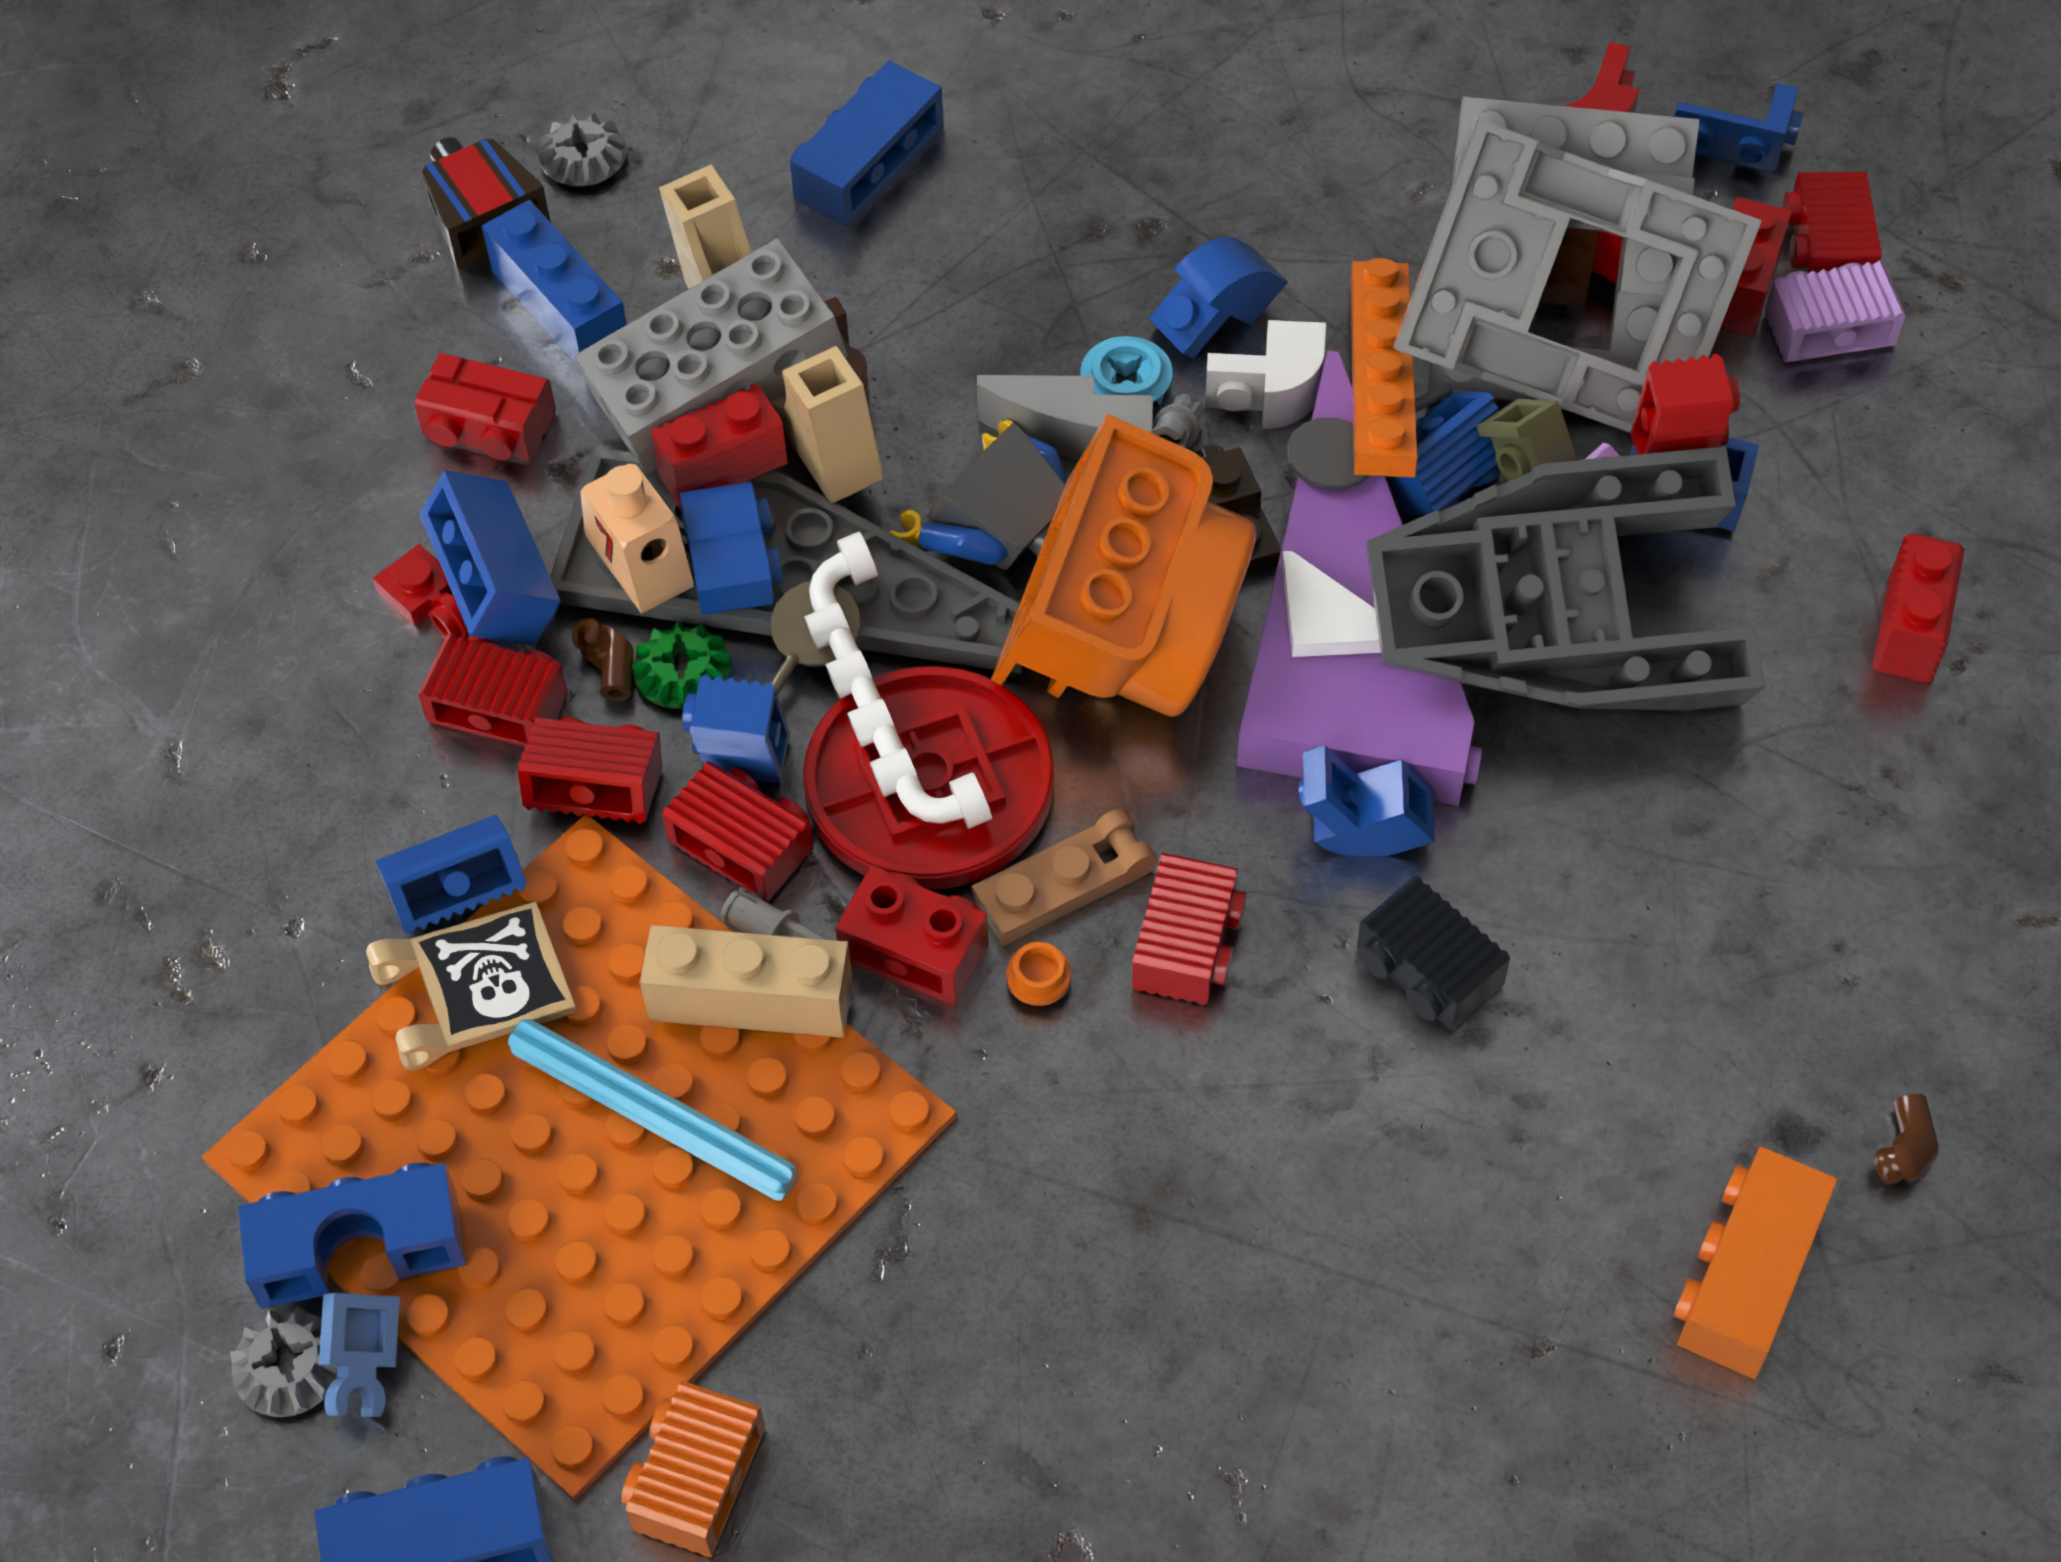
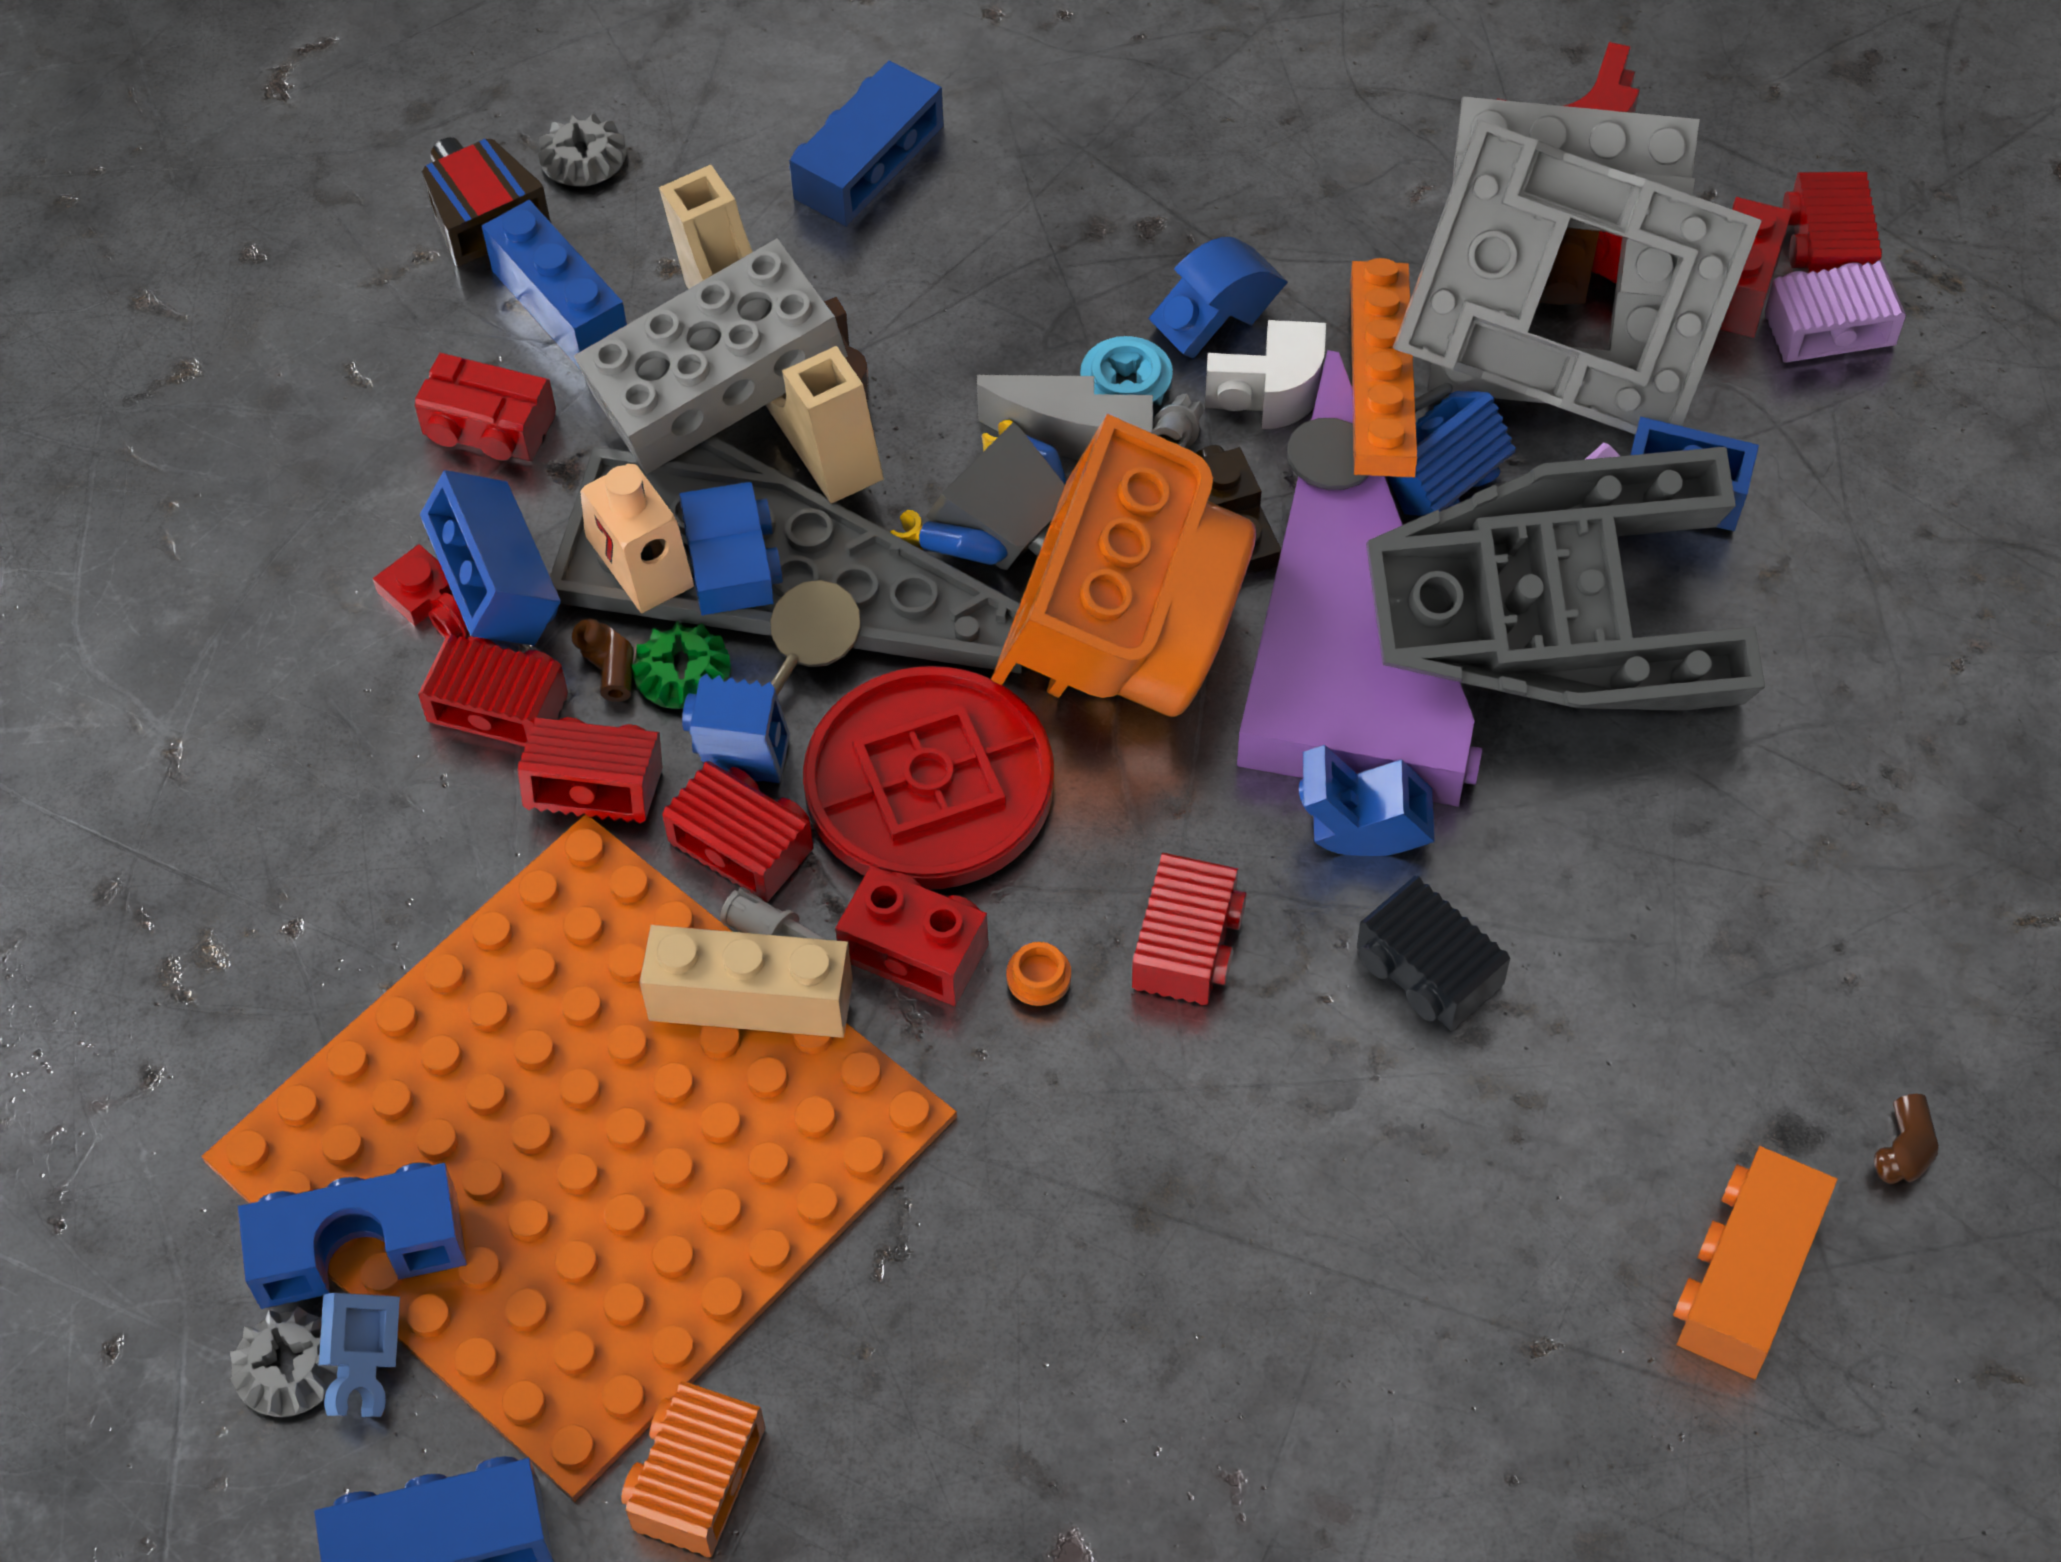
flag [366,901,576,1071] -> none
blue brick [376,814,527,934] -> none
medium azure axle [508,1019,798,1200] -> none
red brick [651,384,788,510] -> none
white bar [804,531,992,829] -> none
medium nougat plate [971,808,1158,947] -> none
white tile [1282,551,1381,657] -> none
olive brick [1476,399,1577,482] -> none
red brick [1630,353,1740,455] -> none
blue bracket [1674,83,1804,173] -> none
red brick [1872,533,1965,683] -> none

